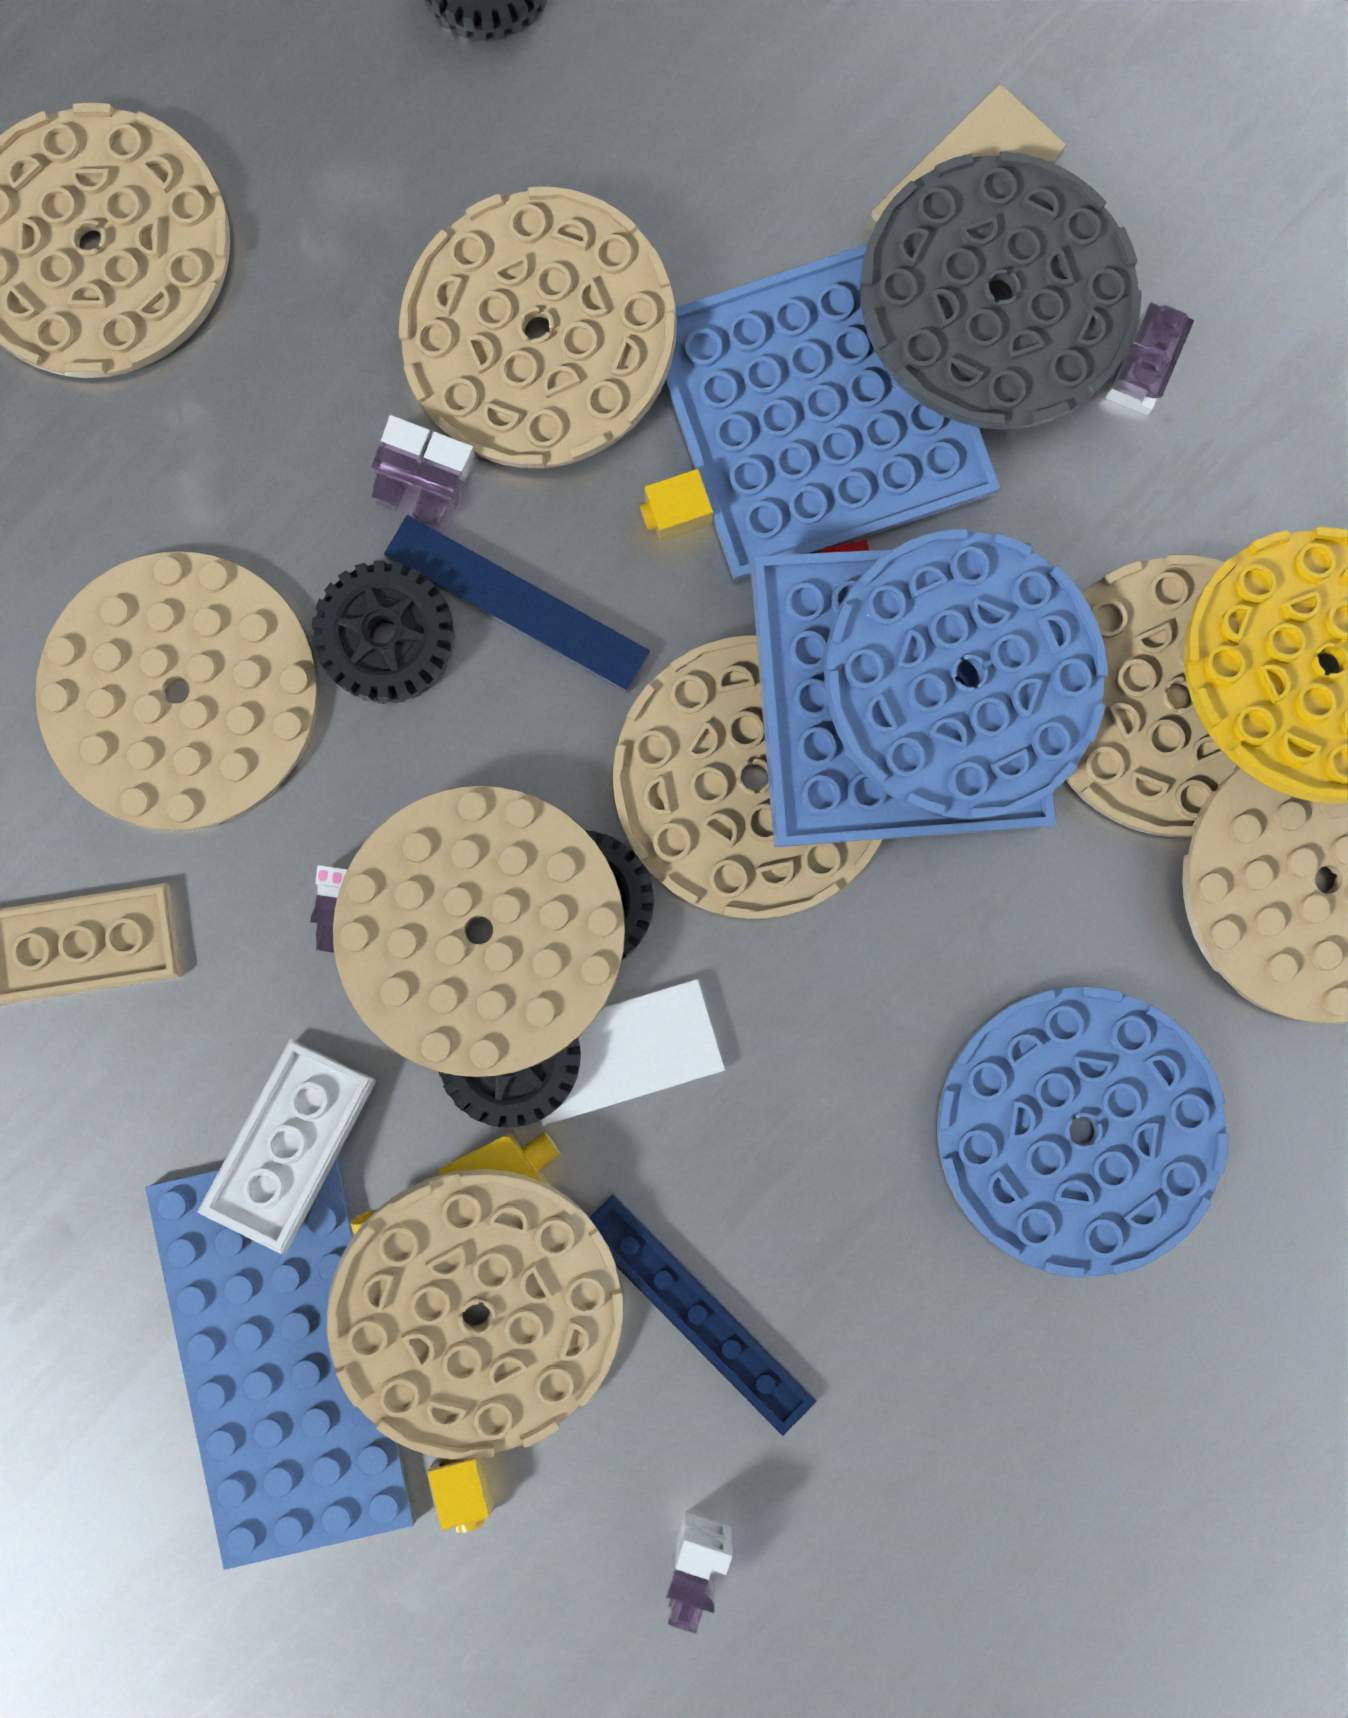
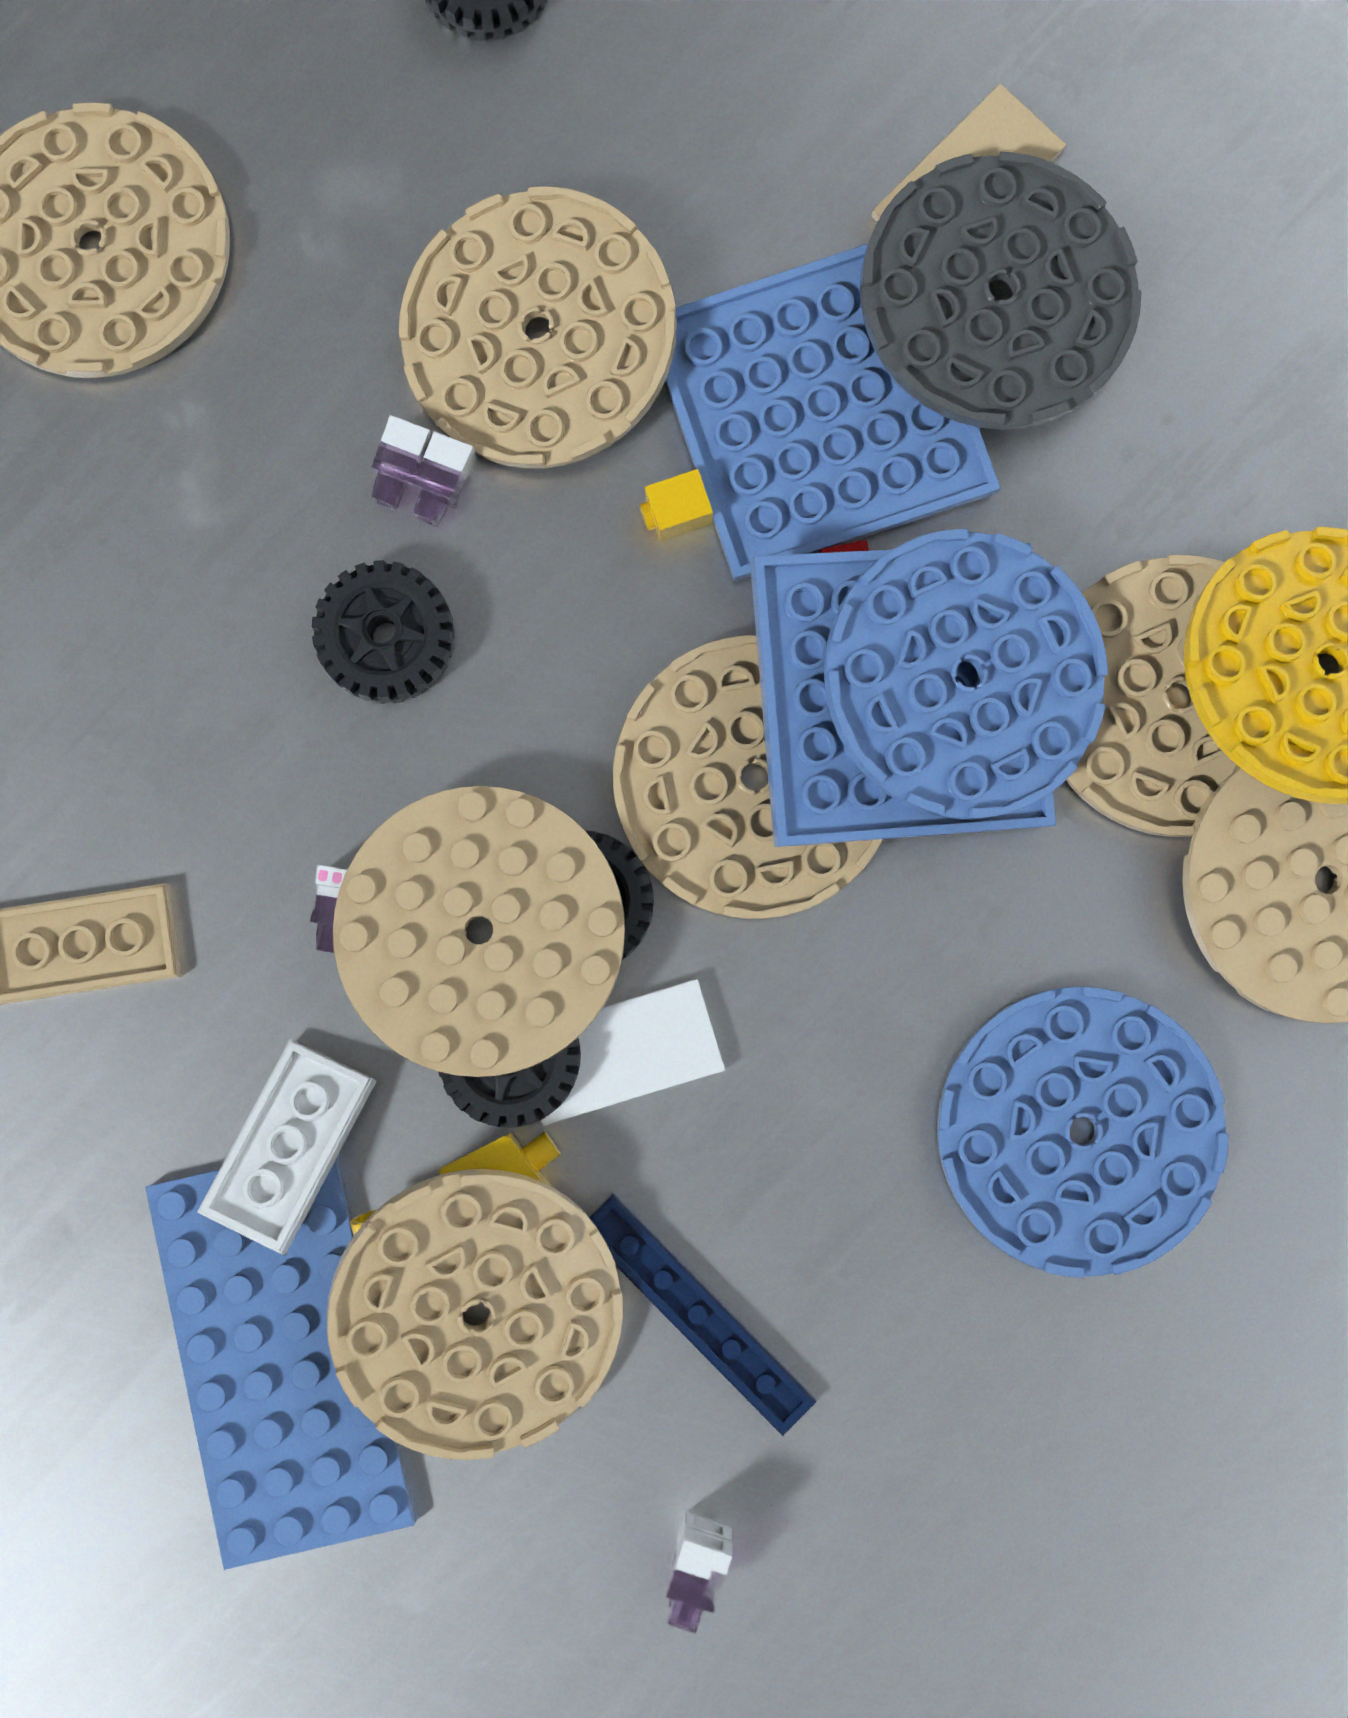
tan plate [35,551,320,832] -> none
dark blue tile [384,515,650,693] -> none
yellow brick [427,1457,494,1533] -> none
clear purple hips [1105,302,1194,416] -> none

